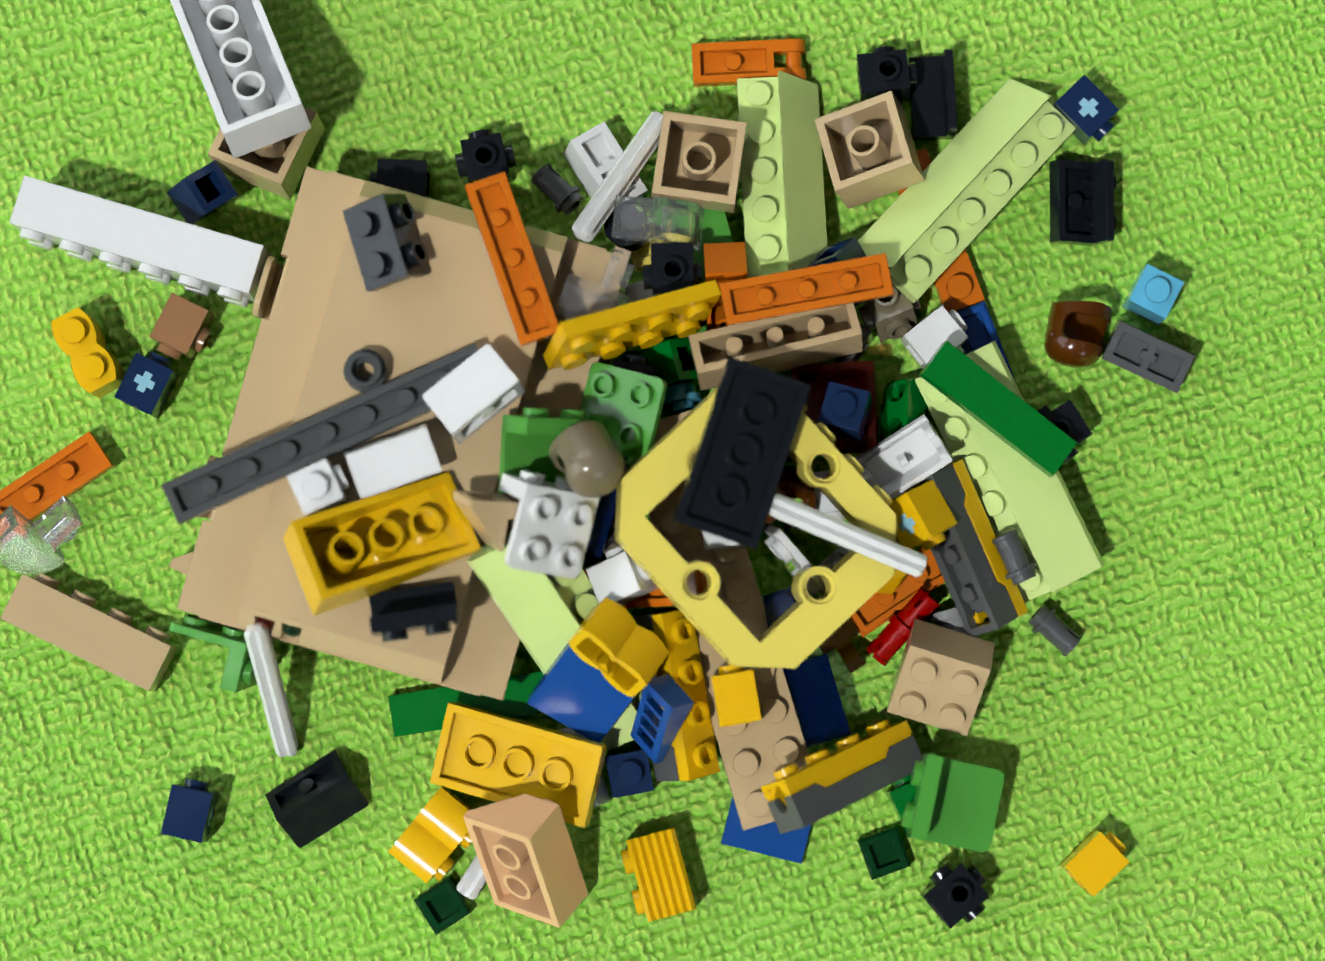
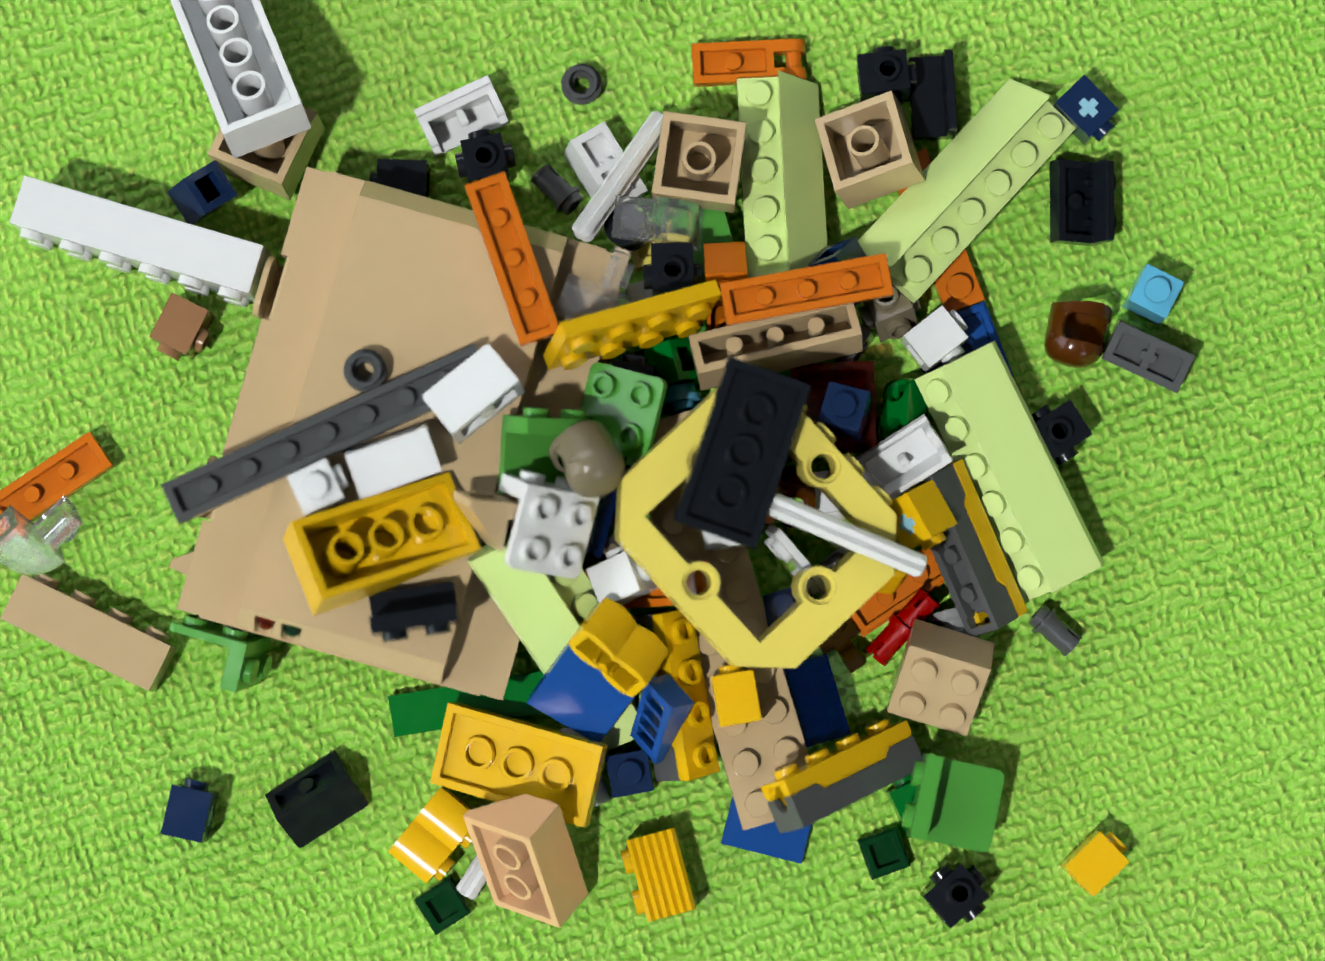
yellow brick [51,307,124,398] -> none
dark blue brick [114,351,180,419] -> none
white axle [244,621,299,758] -> none
black bracket [342,194,429,292] -> none
green tile [919,340,1077,477] -> none
dark grey pin [992,529,1037,585] -> none
none -> white hinge [414,75,509,157]
none -> dark grey plate [561,64,602,105]

